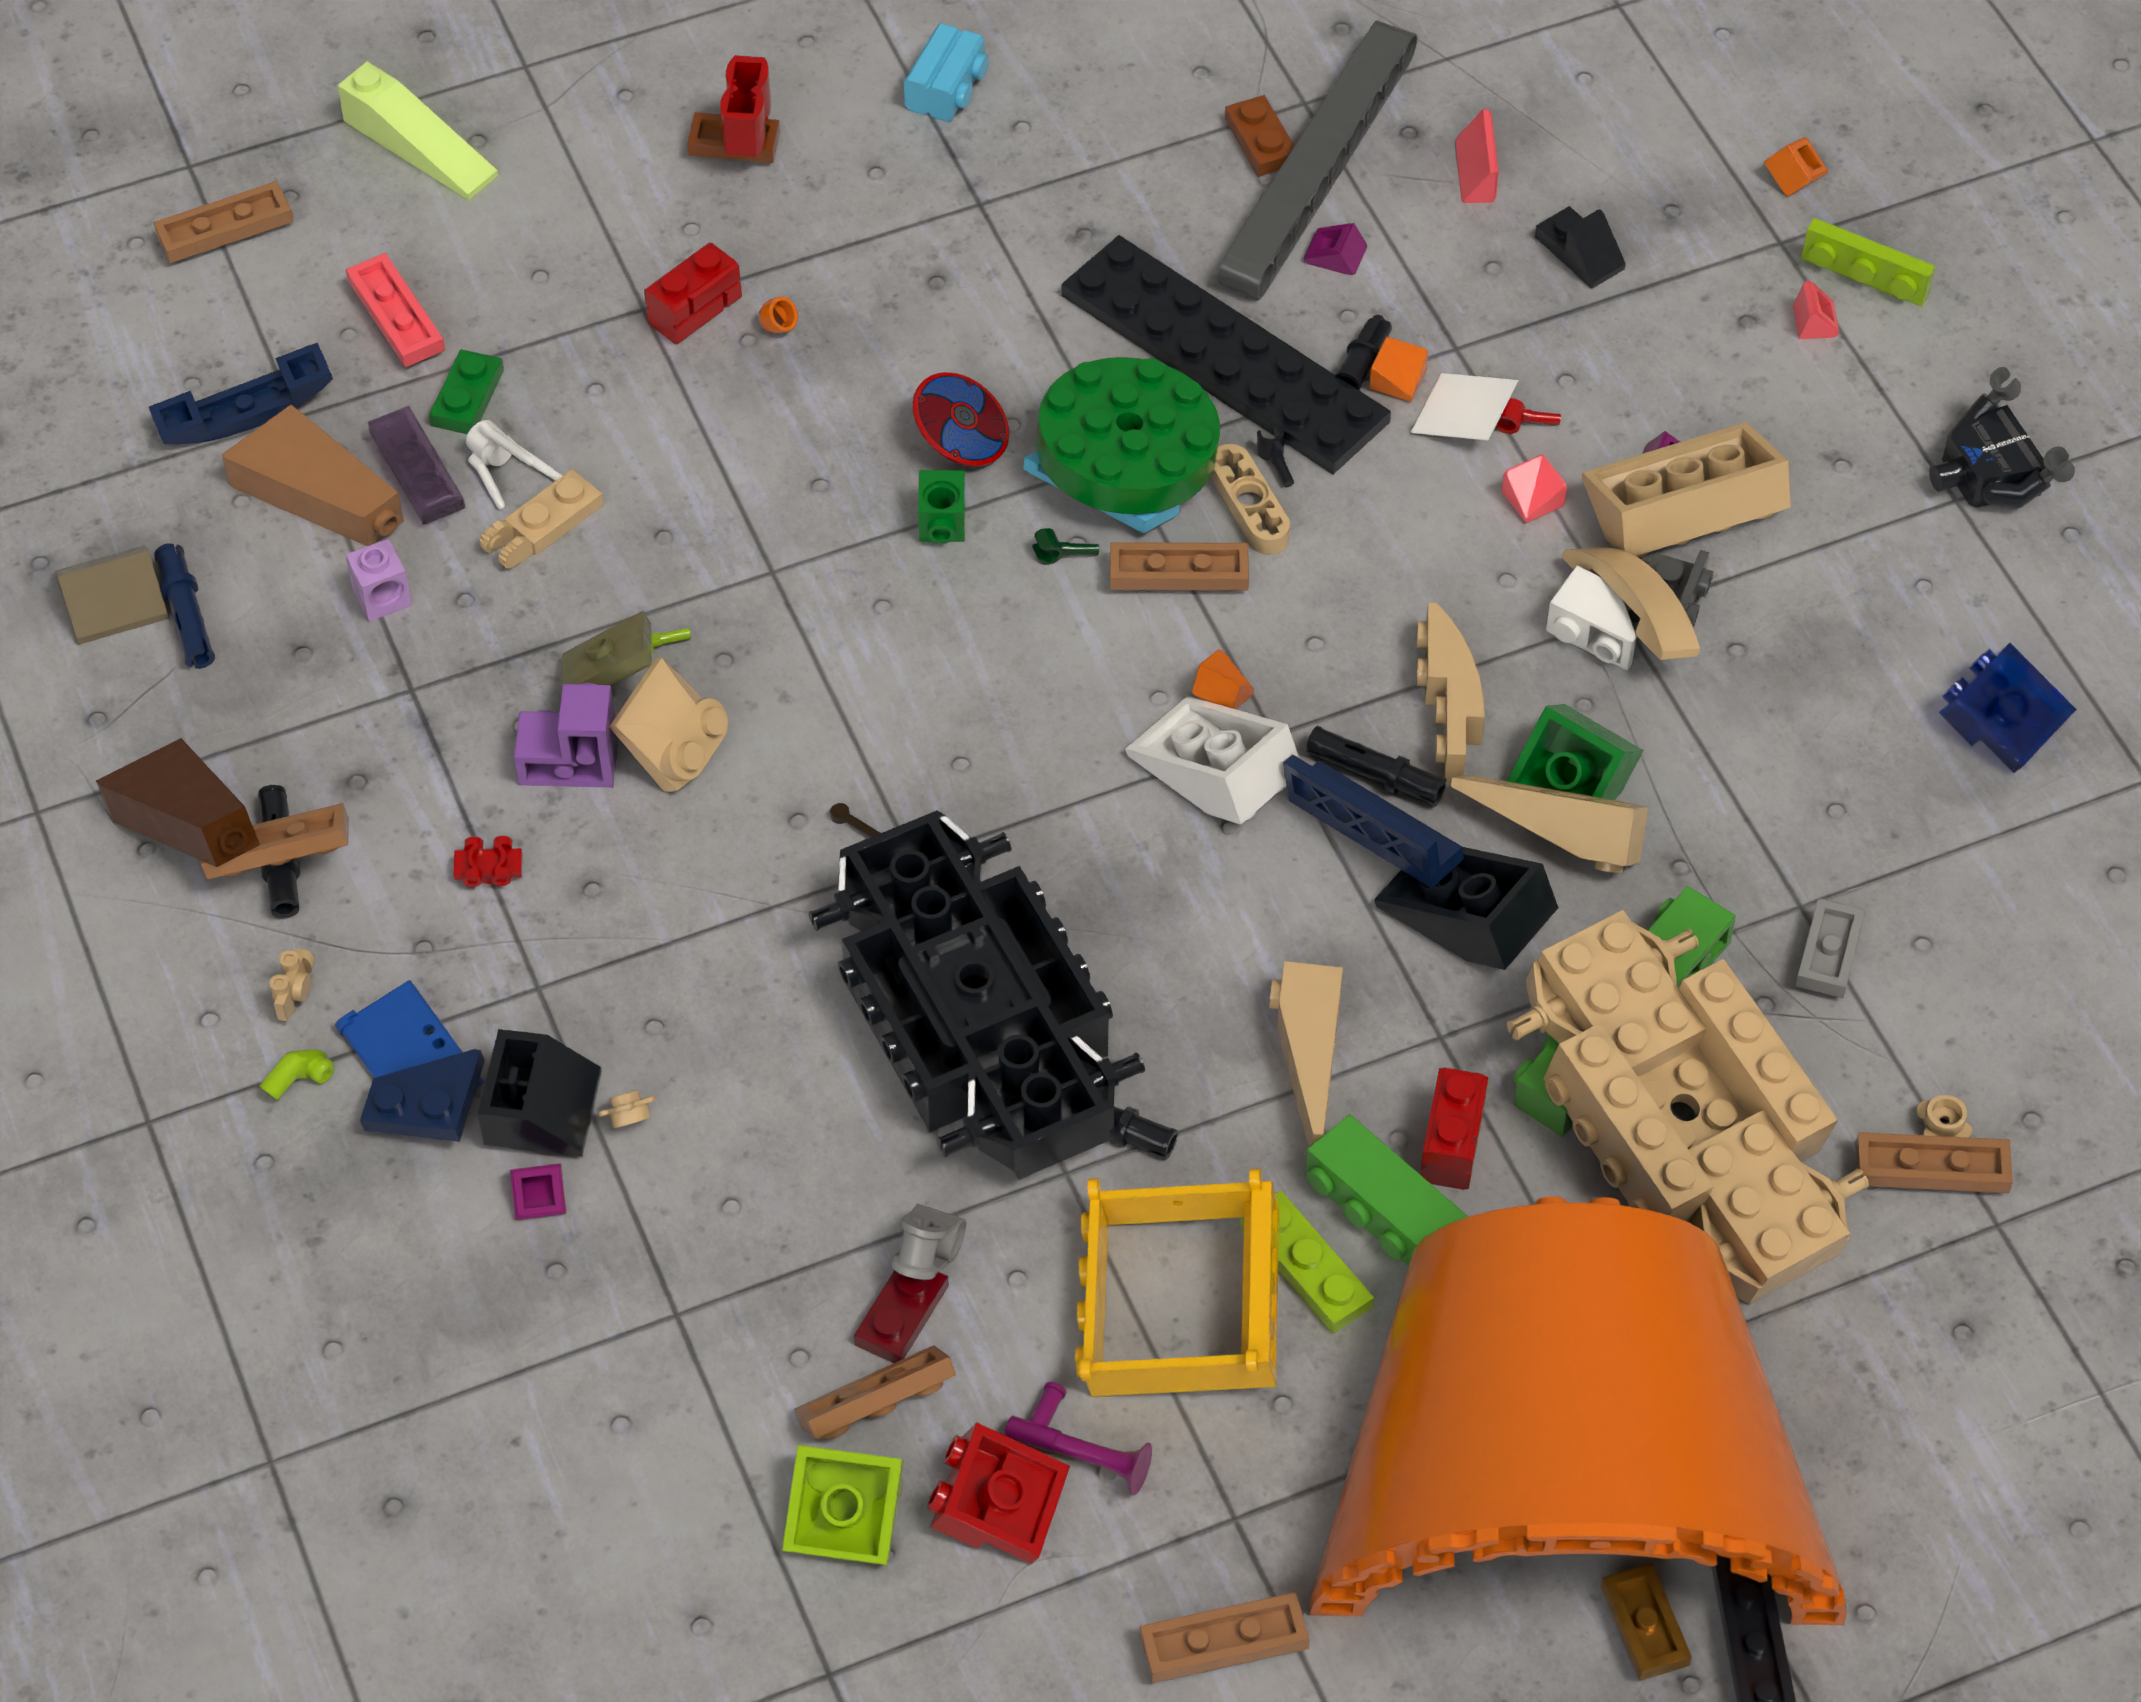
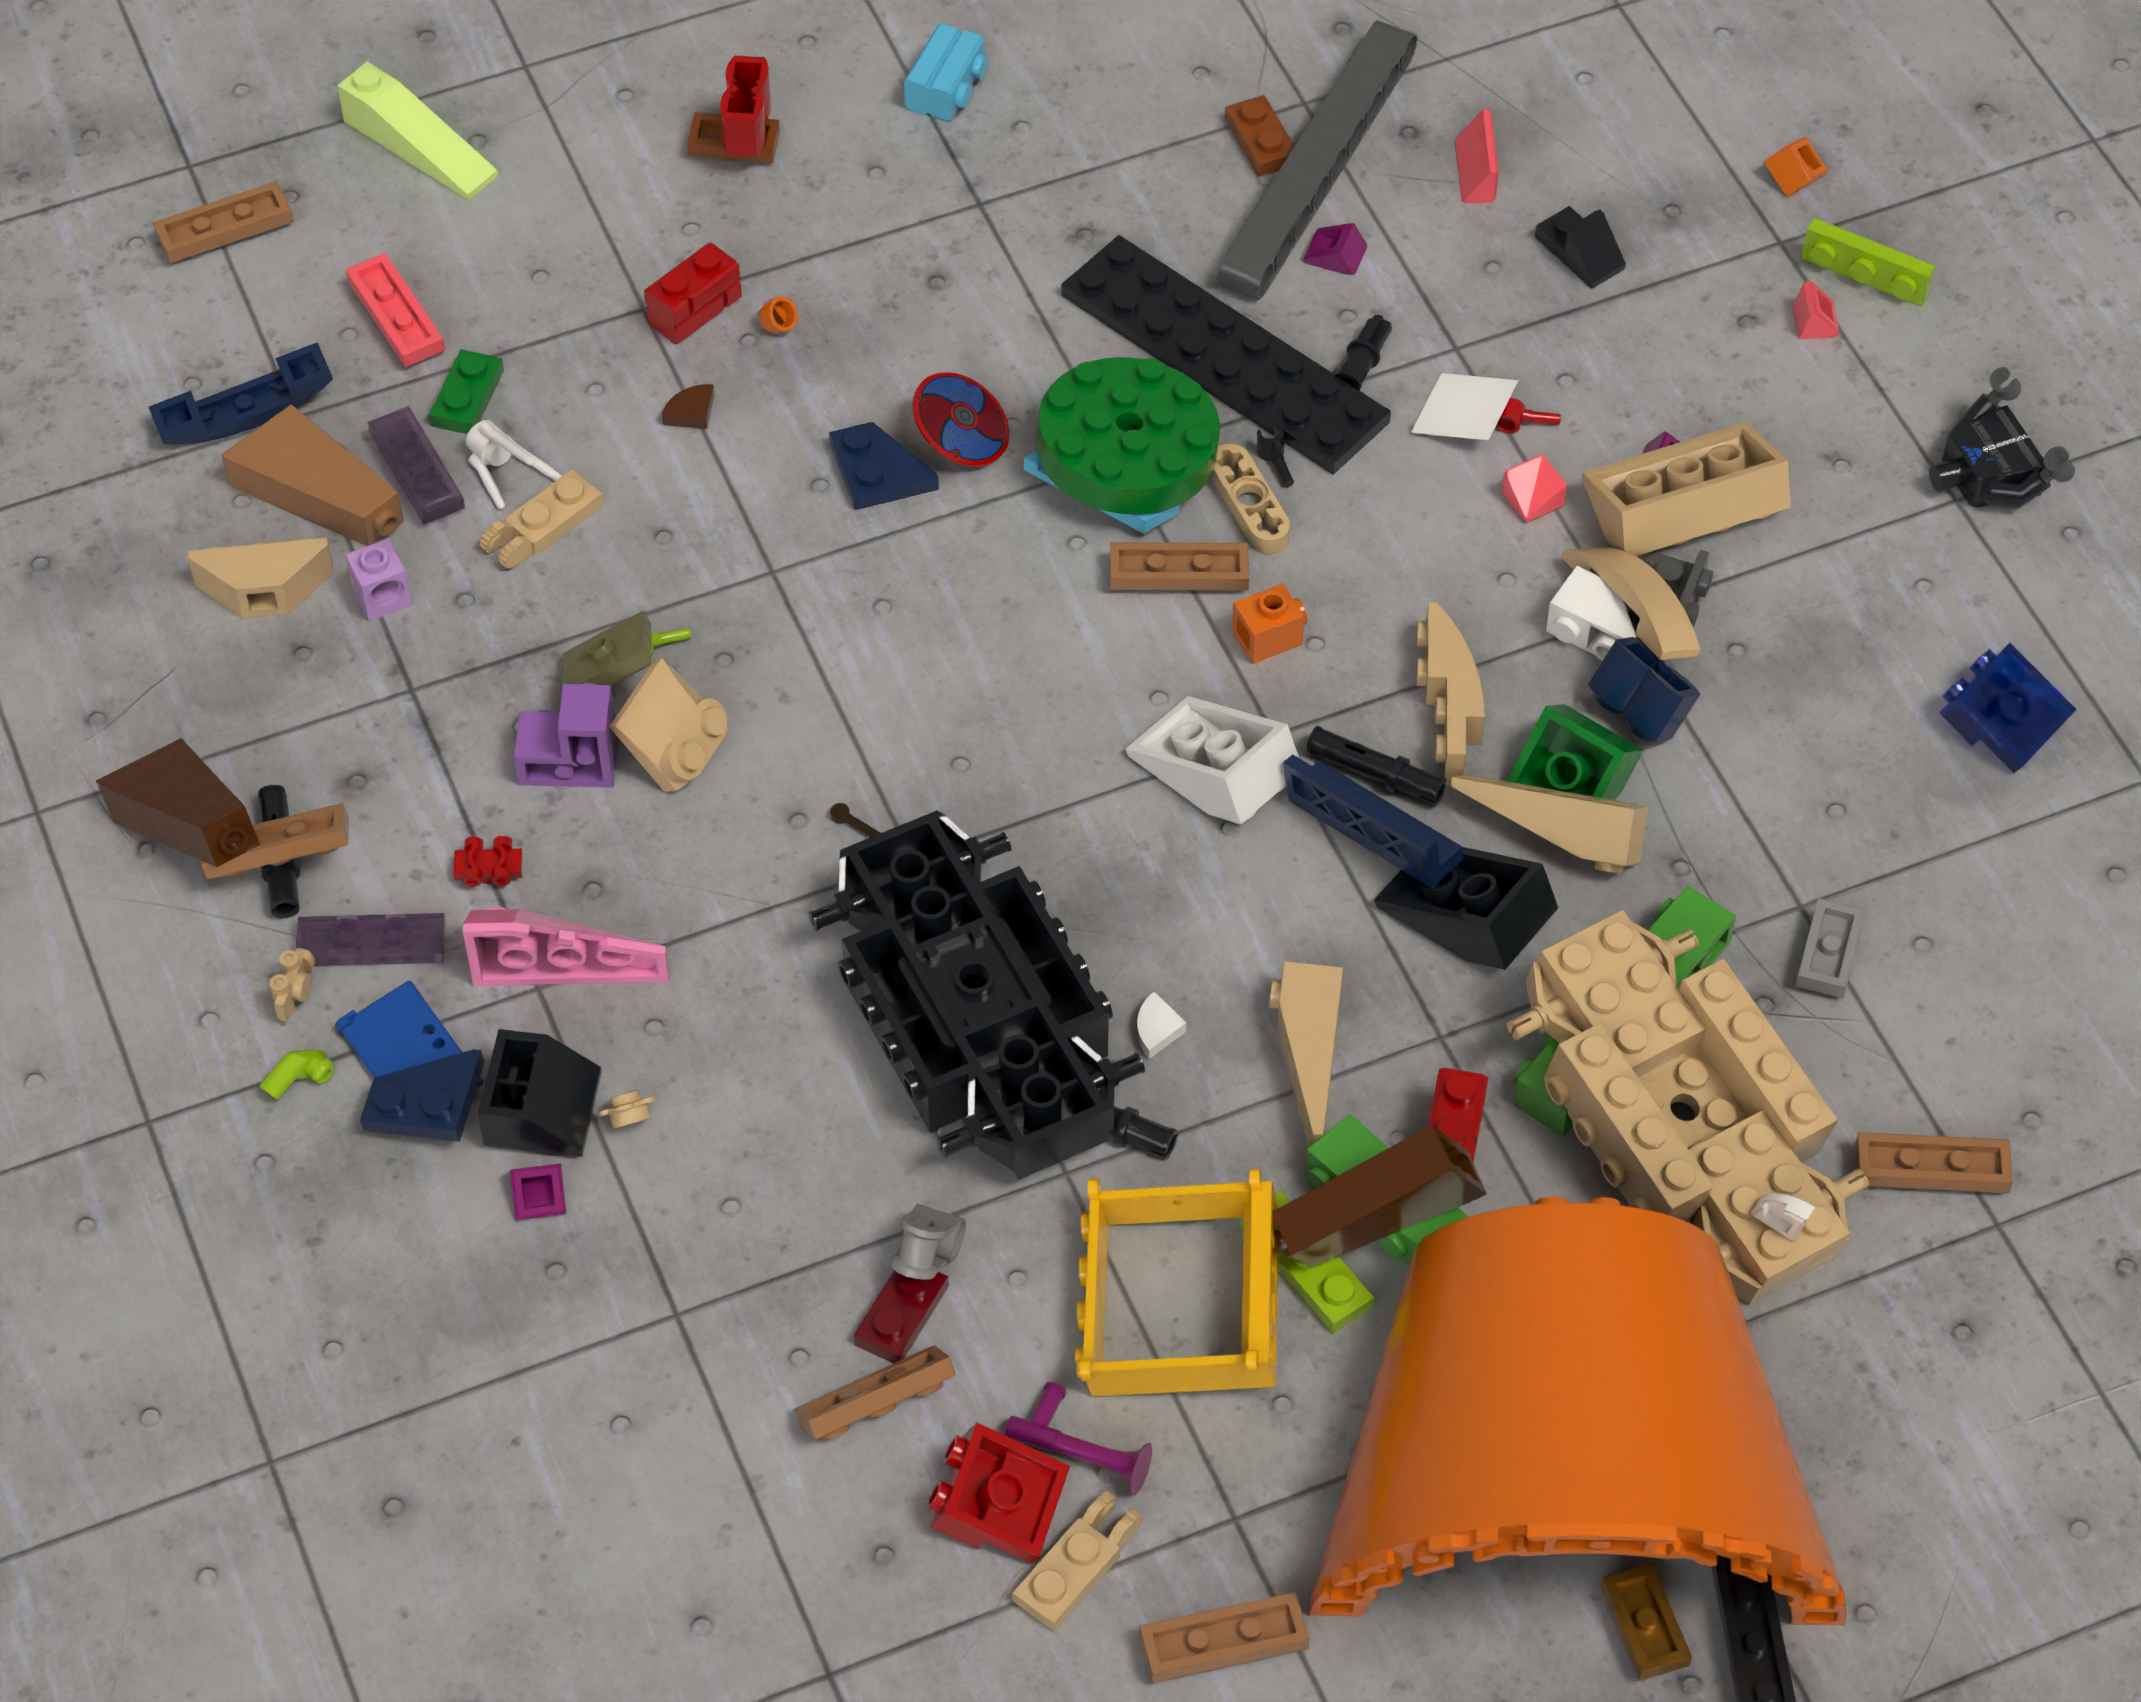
dark tan slope [55,545,169,645] -> none
dark blue pin [154,543,215,669] -> none
lime slope [782,1445,904,1566] -> none
green brick [918,470,966,543] -> none
dark green hand [1032,528,1099,565] -> none
orange slope [1192,649,1254,709] -> none
orange slope [1369,336,1428,402] -> none
tan plate [1916,1095,1973,1138] -> none
none -> tan slope [188,537,334,618]
none -> clear purple plate [295,913,446,966]
none -> bright pink wedge [463,907,669,986]
none -> reddish brown tile [662,384,715,429]
none -> dark blue wing [829,422,939,510]
none -> tan hinge [1012,1490,1143,1632]
none -> white tile [1137,992,1187,1059]
none -> orange brick [1232,583,1308,664]
none -> reddish brown slope [1272,1125,1487,1268]
none -> dark blue brick [1588,637,1700,742]
none -> white tile [1750,1193,1816,1241]

